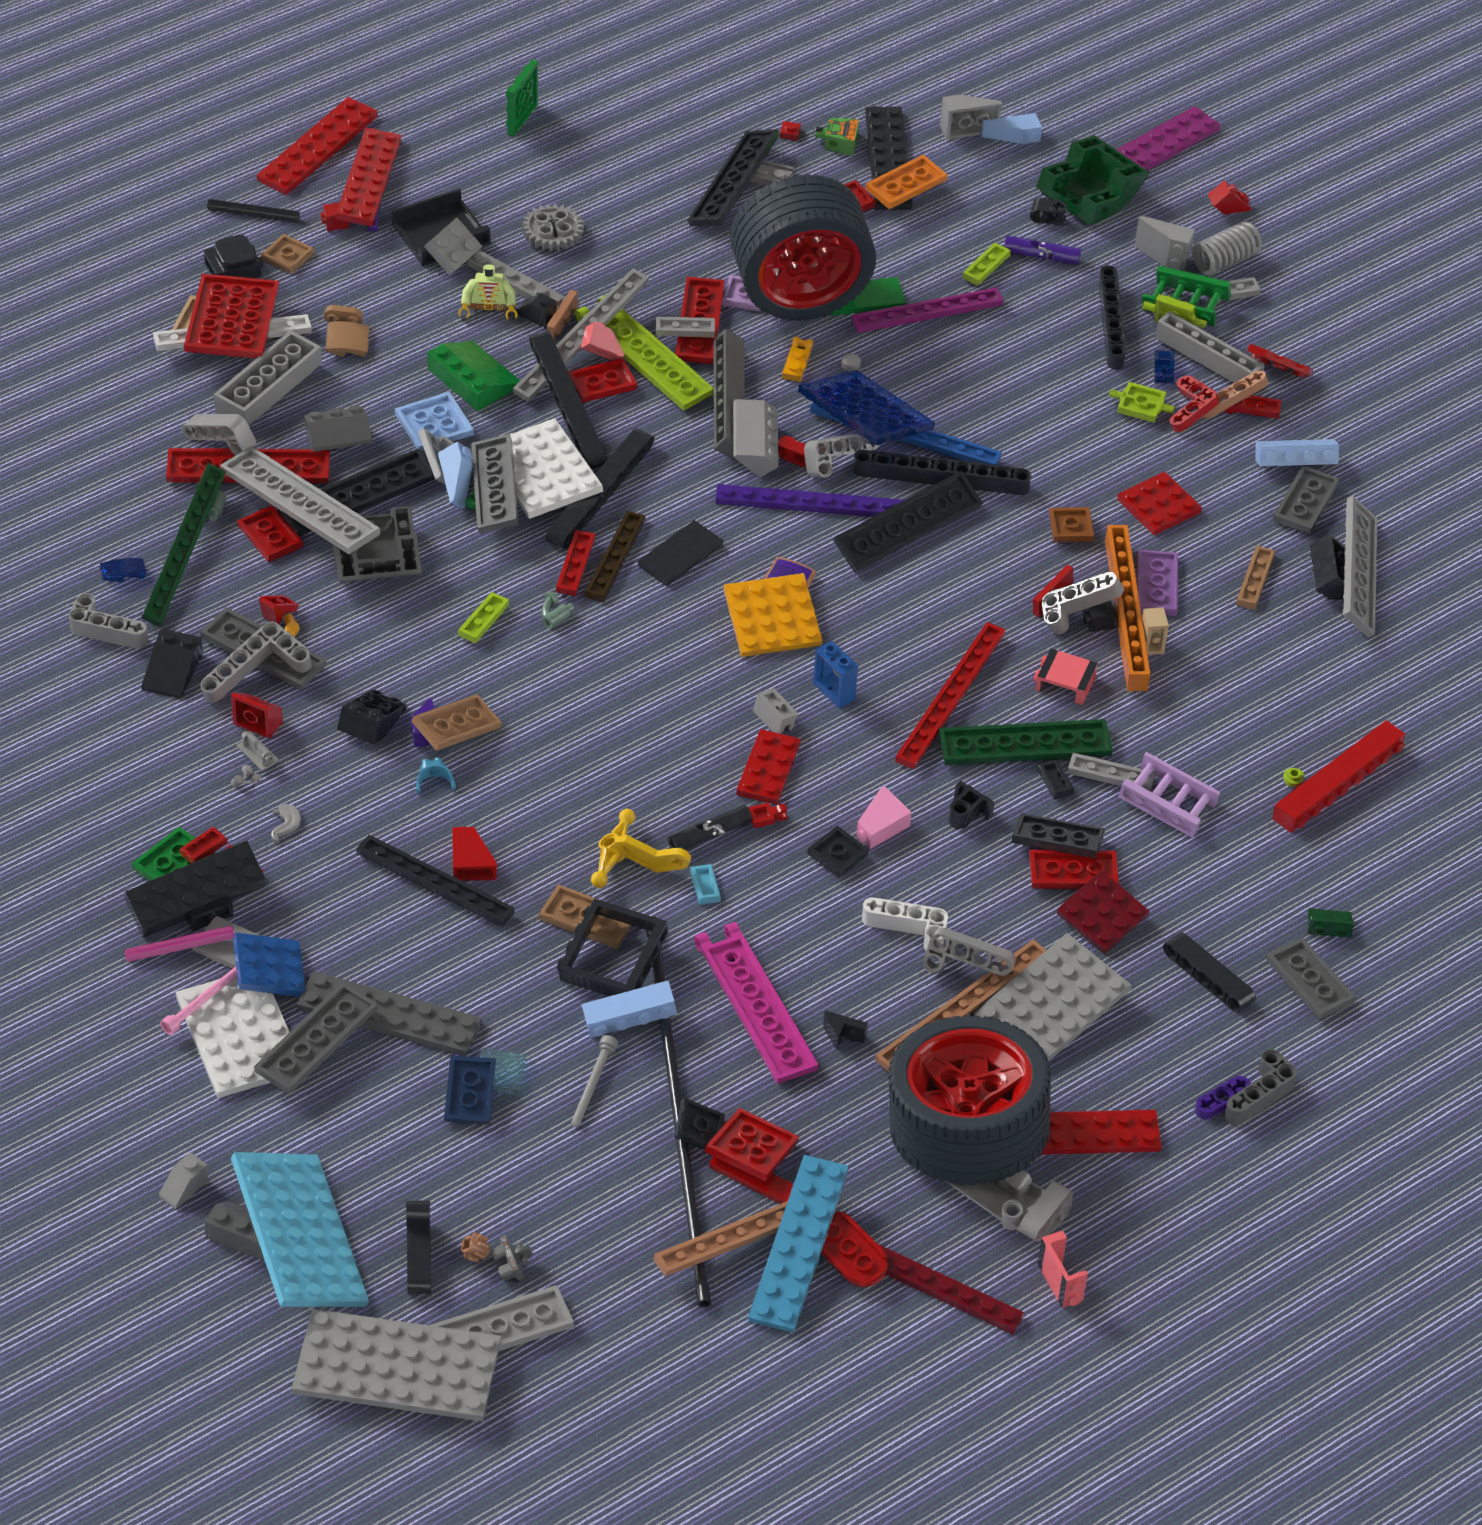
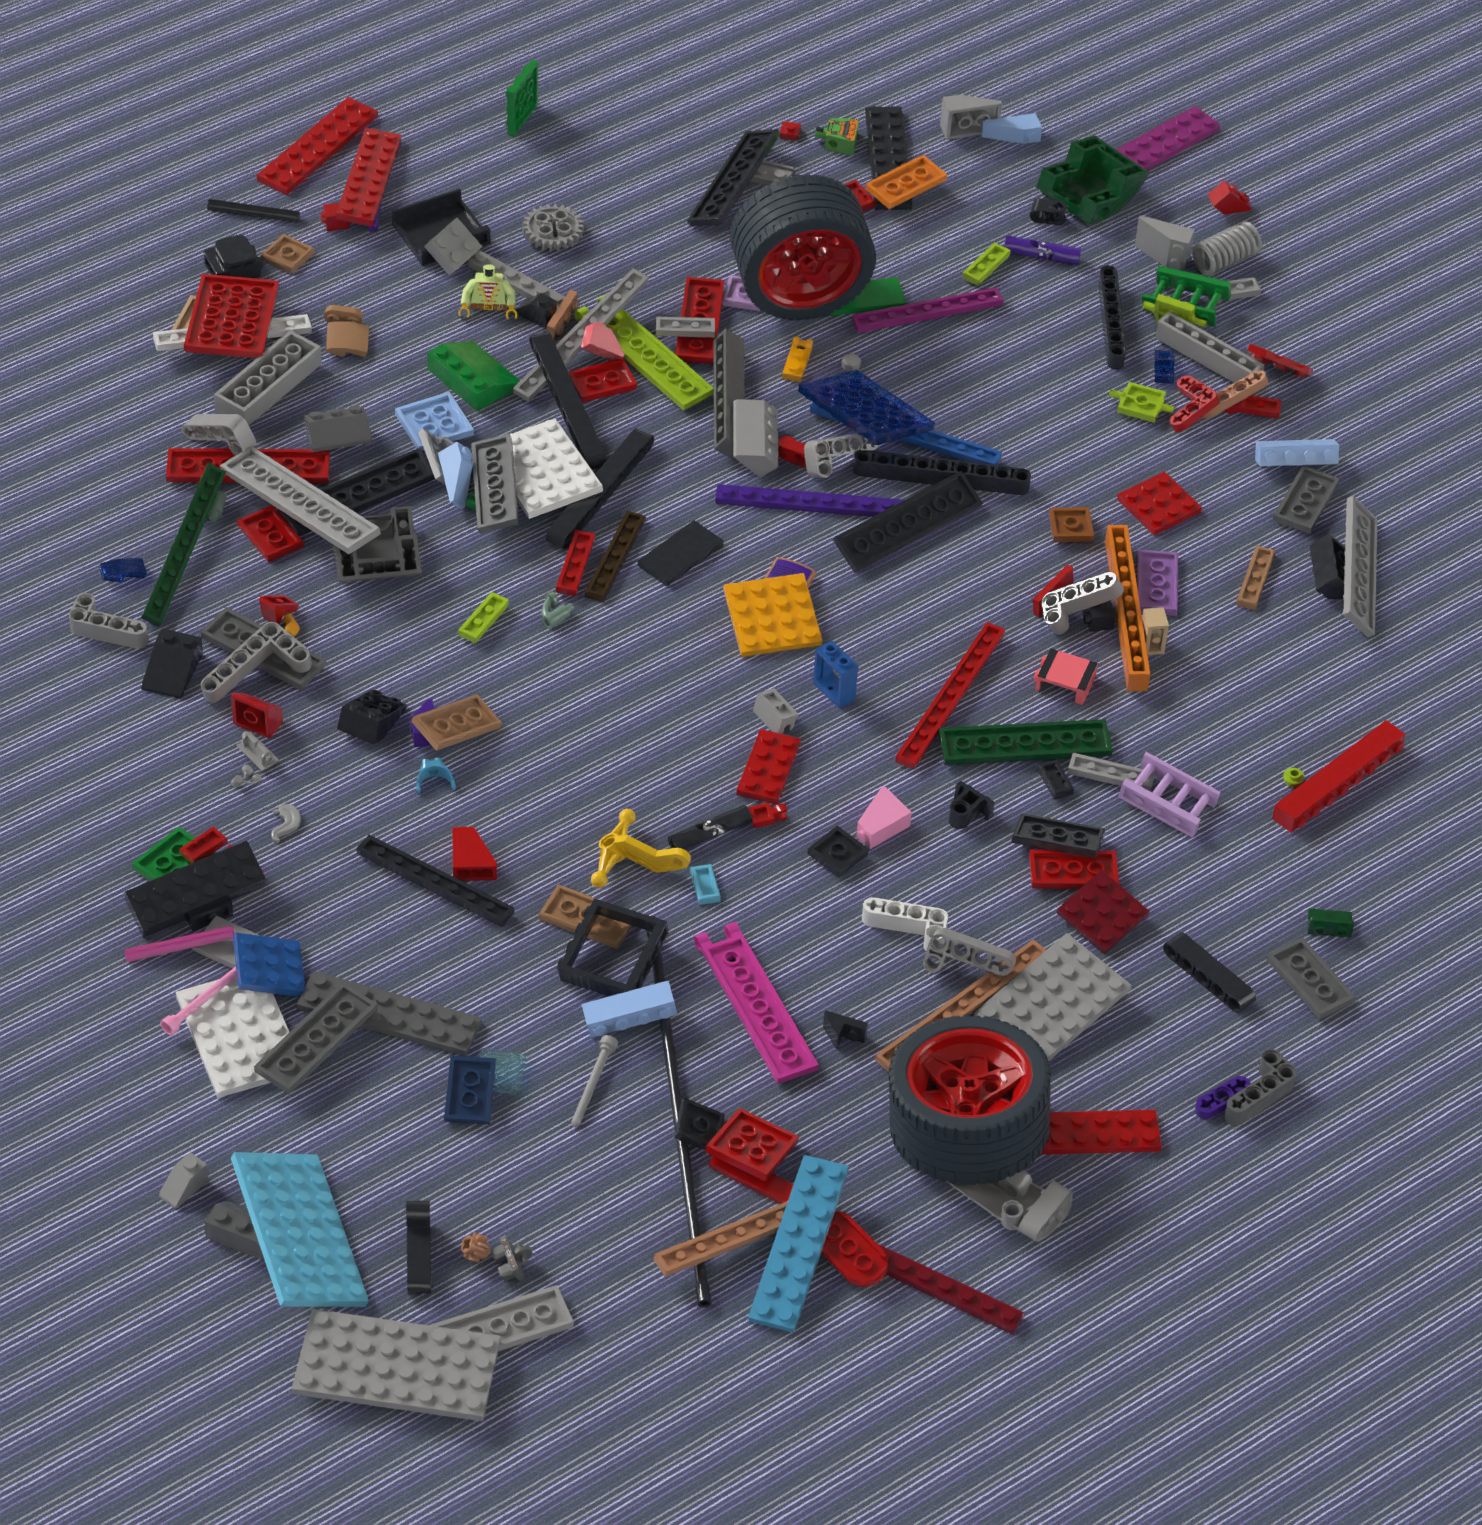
coral panel [1037,1230,1088,1308] -> none

